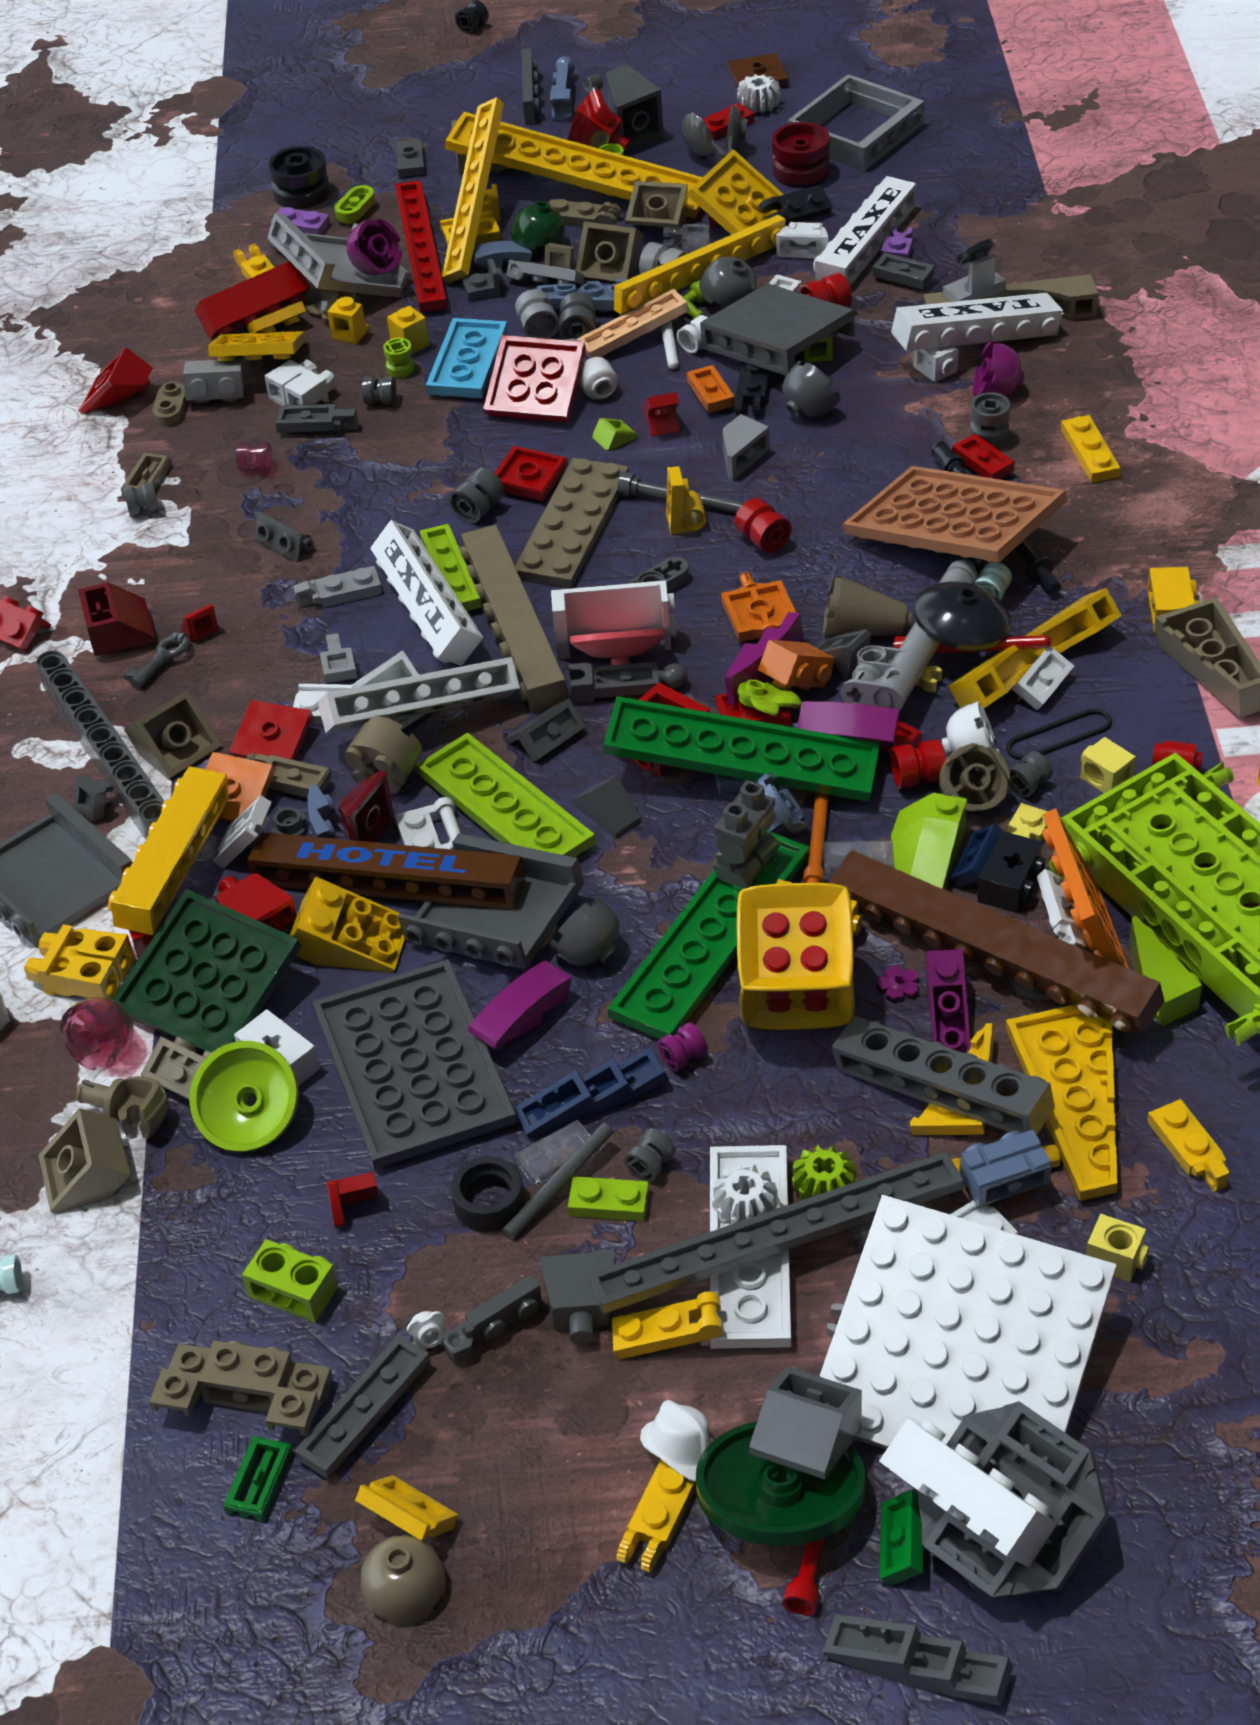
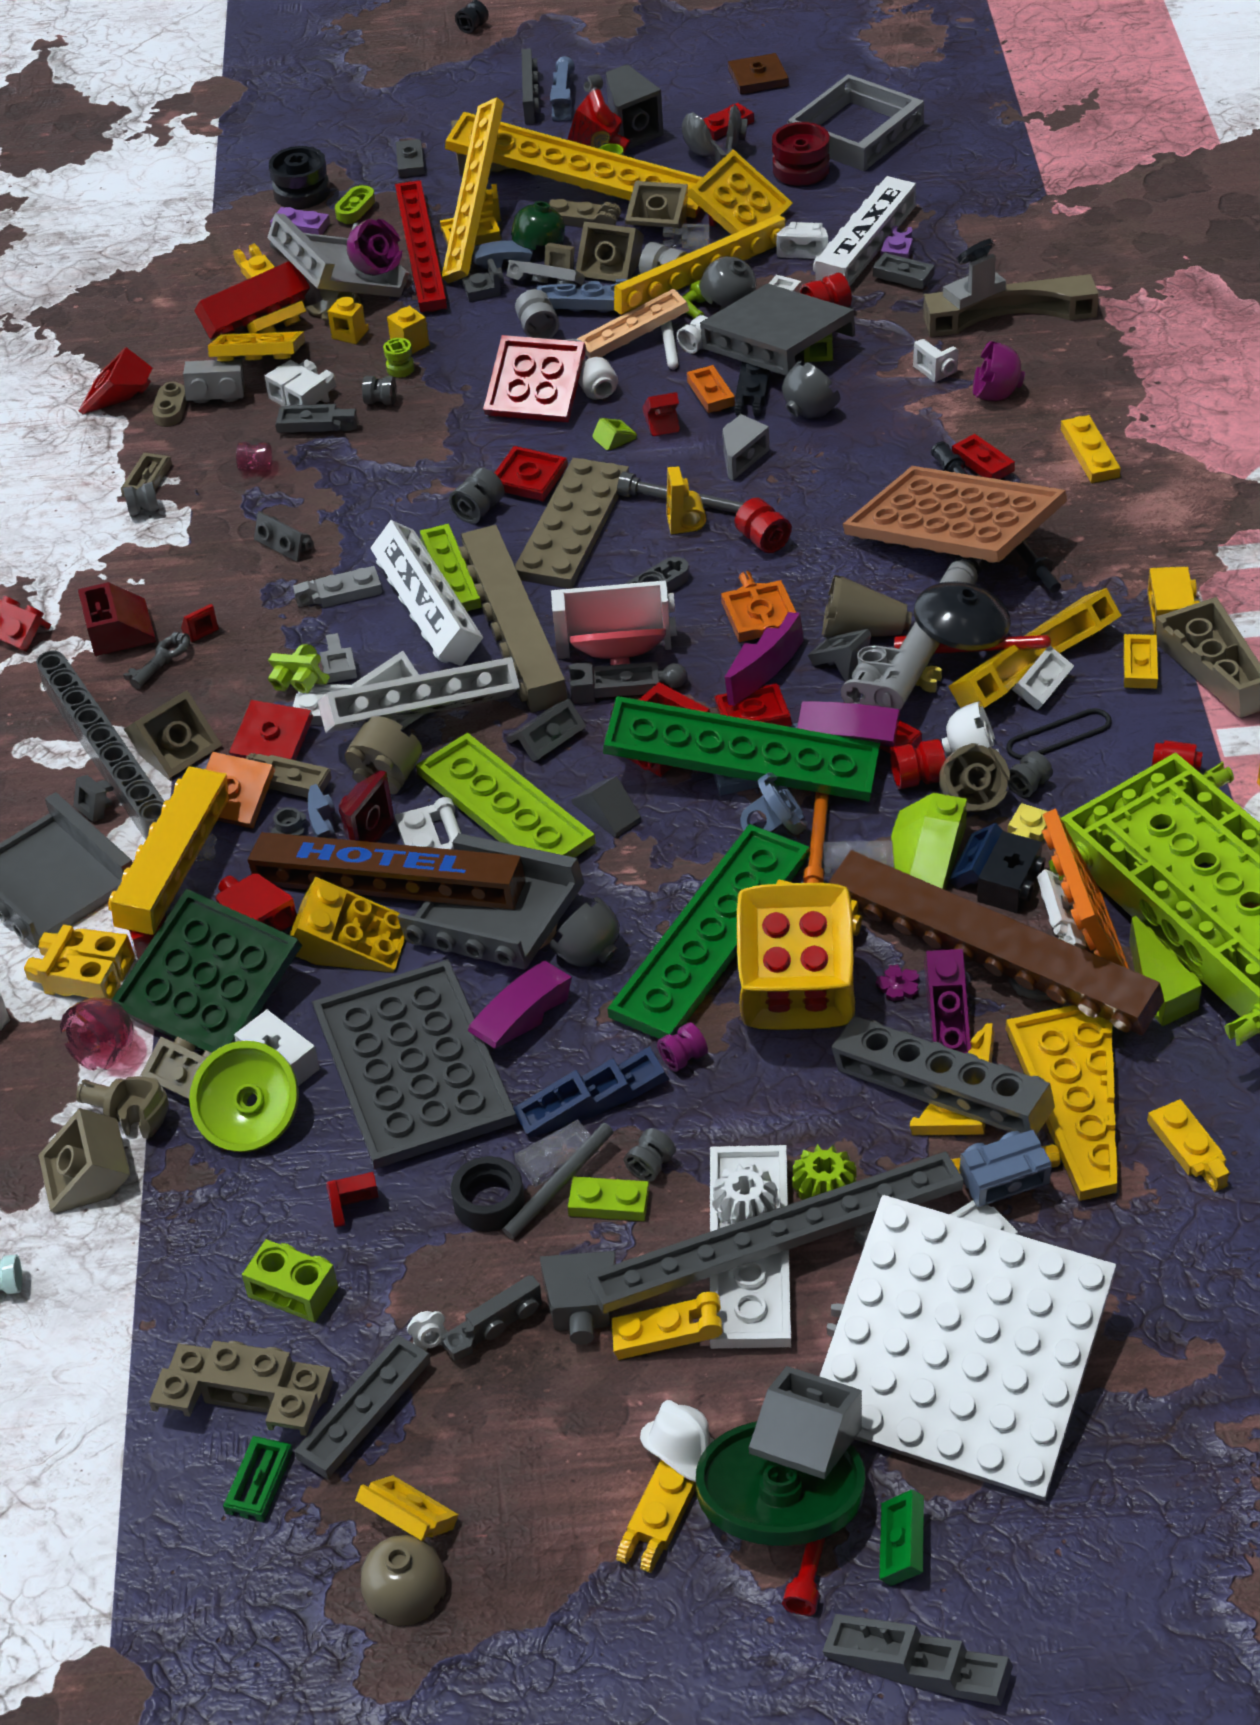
white plate [213,795,272,868] -> none
medium azure plate [426,318,508,399] -> none
dark grey wheel [559,292,596,340] -> none
dark grey hips [712,780,780,889] -> none
white gear [737,74,780,114] -> none
lime plate [737,680,802,716] -> none
black hinge [758,185,833,225] -> none
orange brick [758,640,836,691] -> none
white wedge [879,1419,1058,1568] -> none
white brick [891,293,1063,351] -> none
dark grey piece [918,1401,1109,1599] -> none
dark grey wheel [970,392,1010,449] -> none
light aqua wheel [974,562,1012,600] -> none
light yellow brick [1080,737,1136,793] -> none
light yellow brick [1086,1214,1150,1282] -> none
none -> lime hips [268,644,330,693]
none -> yellow plate [1123,634,1158,689]

